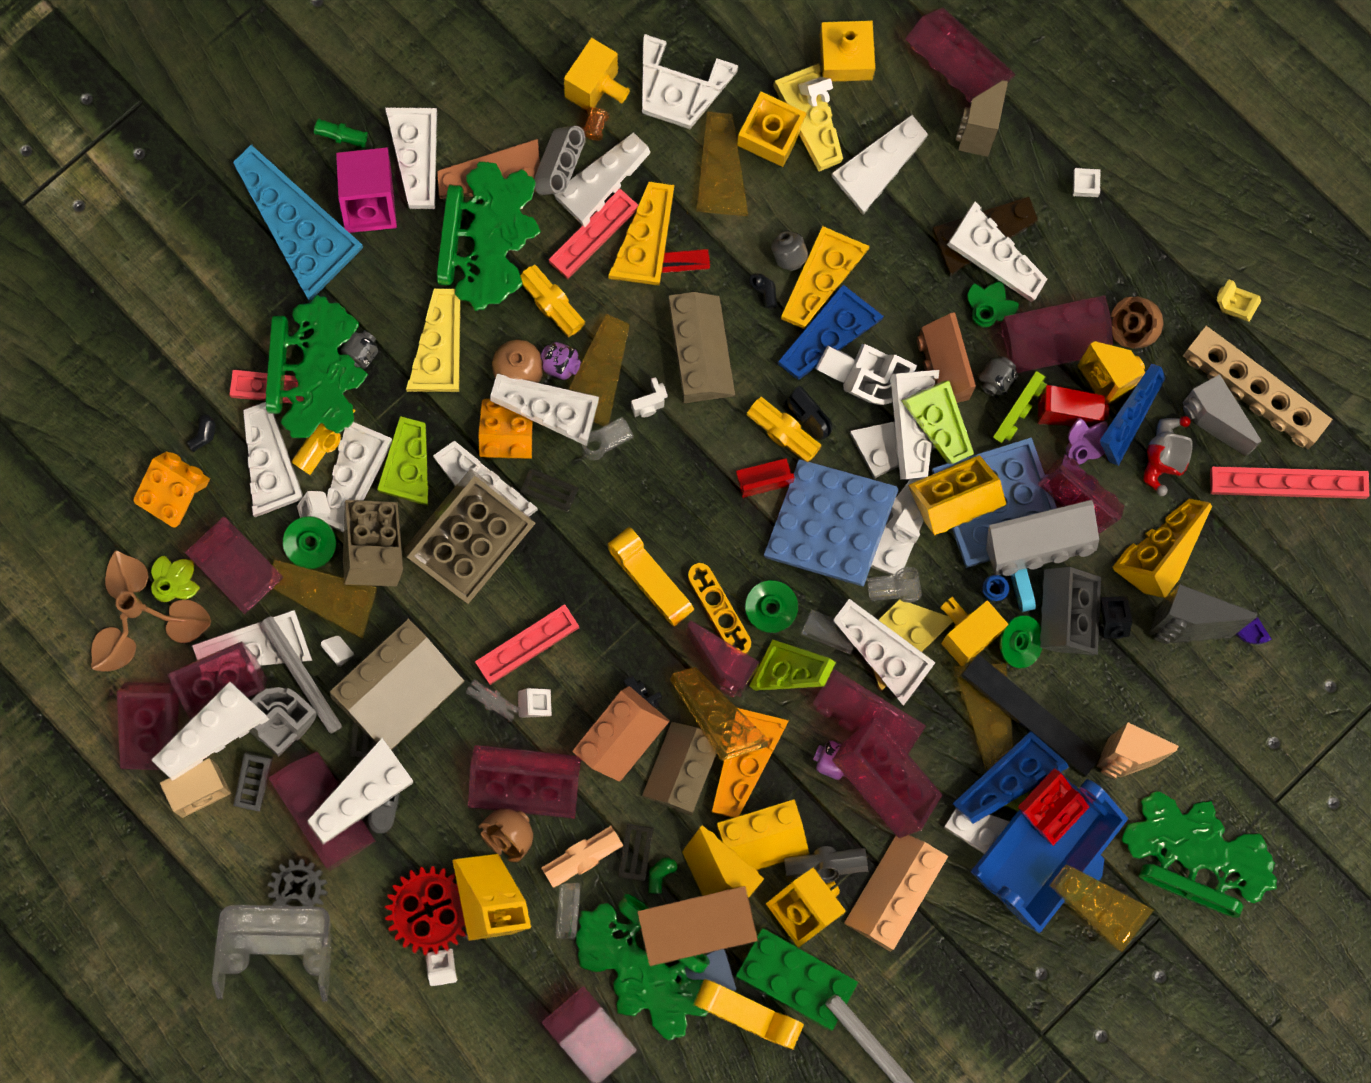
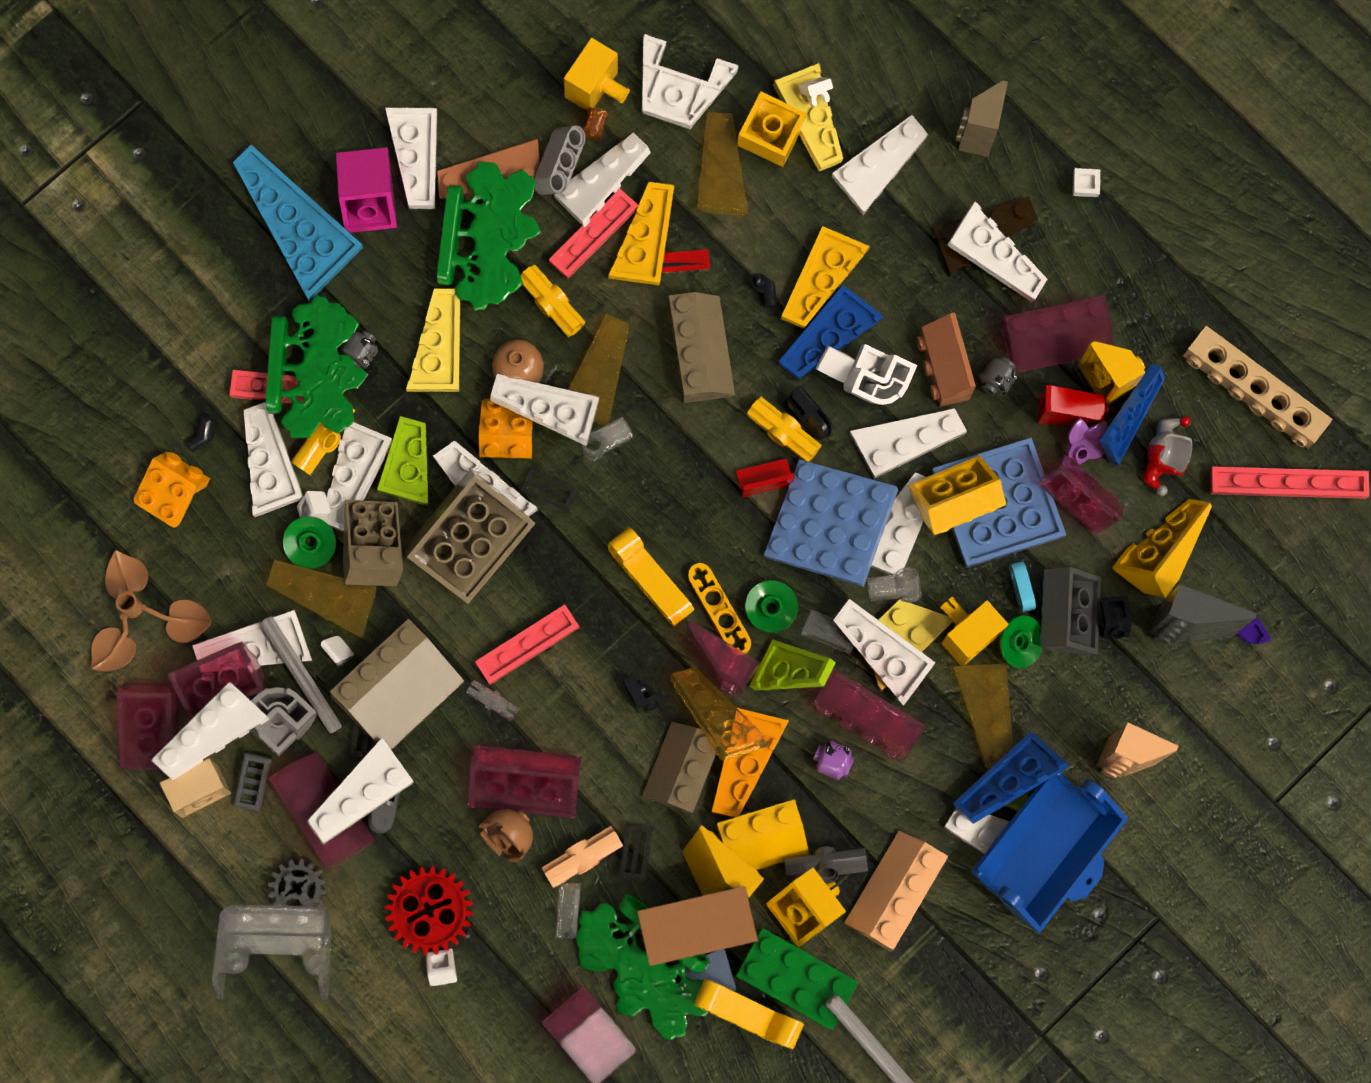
lime plate [151,556,200,602] -> none
clear pink slope [185,516,284,614] -> none
green pin [314,118,368,148] -> none
yellow slope [453,854,531,941] -> none
white slope [518,688,552,718] -> none
medium lavender head [541,342,581,380] -> none
nougat slope [572,686,670,782] -> none
white bracket [631,377,668,417] -> none
green arm [648,857,677,894] -> none
dark grey head [771,231,808,271] -> none
yellow brick [820,21,875,81] -> none
clear pink slope [832,717,942,838] -> none
white wing [890,370,939,479] -> none
white slope [893,509,920,543] -> none
lime wing [901,381,974,464] -> none
clear pink slope [905,8,1016,103] -> none
black tile [960,654,1101,777] -> none
green plate [968,281,1019,328] -> none
blue cone [983,575,1009,602] -> none
light grey slope [986,500,1099,576] -> none
lime wing [993,371,1047,443] -> none
red slope [1018,768,1089,846] -> none
clear yellow wing [1050,865,1154,952] -> none
medium nougat cylinder [1110,297,1164,349] -> none
green plant [1122,791,1277,918] -> none
light grey slope [1183,374,1261,456] -> none
light yellow bracket [1217,280,1261,322] -> none

